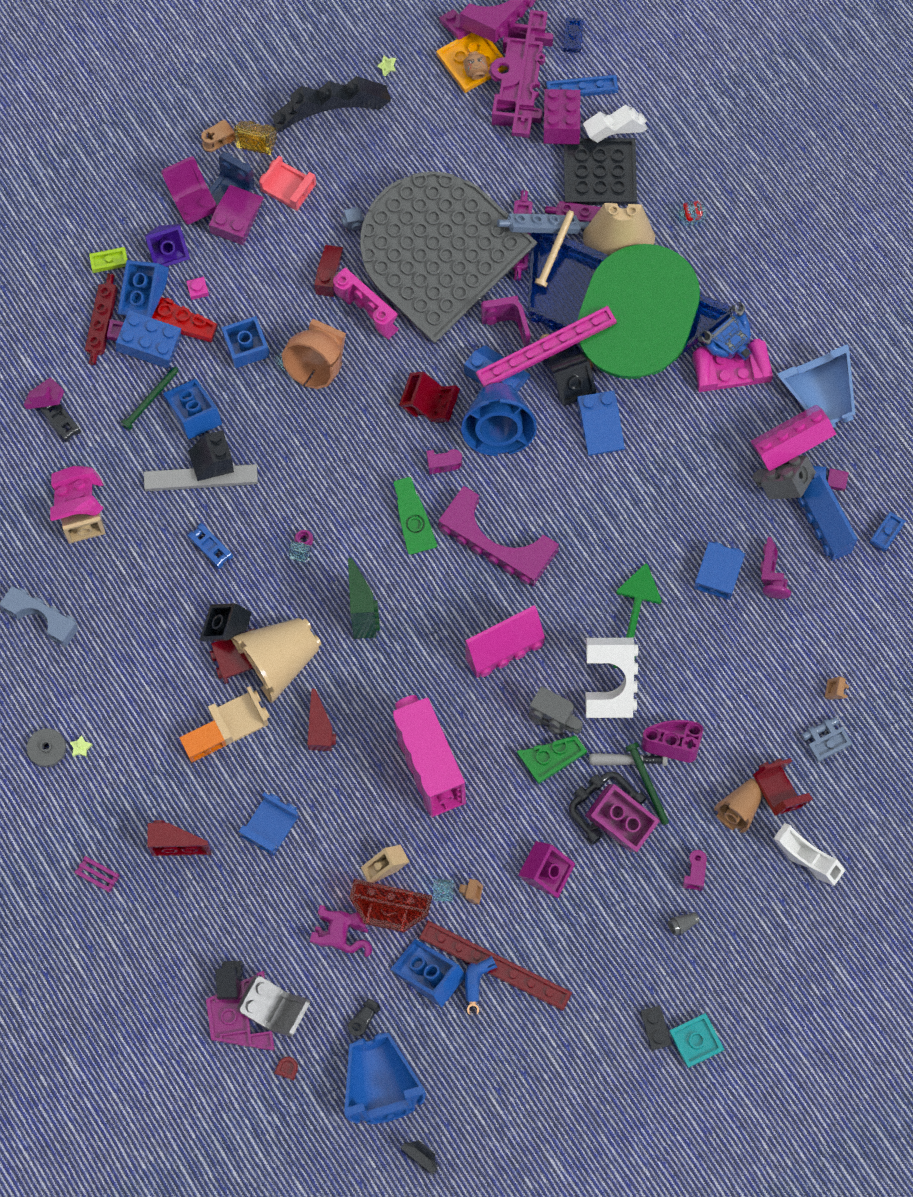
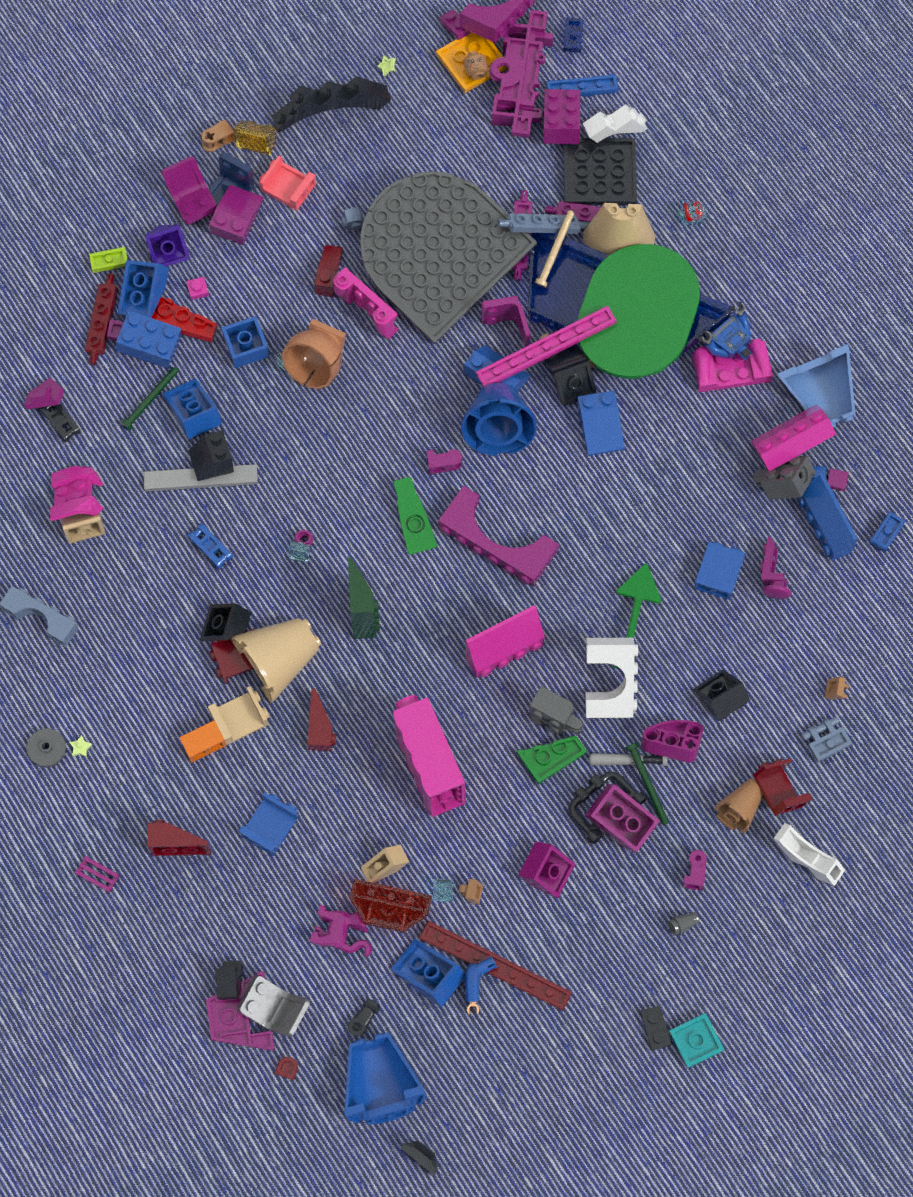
dark red piece [399,372,460,422] -> none
none -> black slope [692,669,750,721]

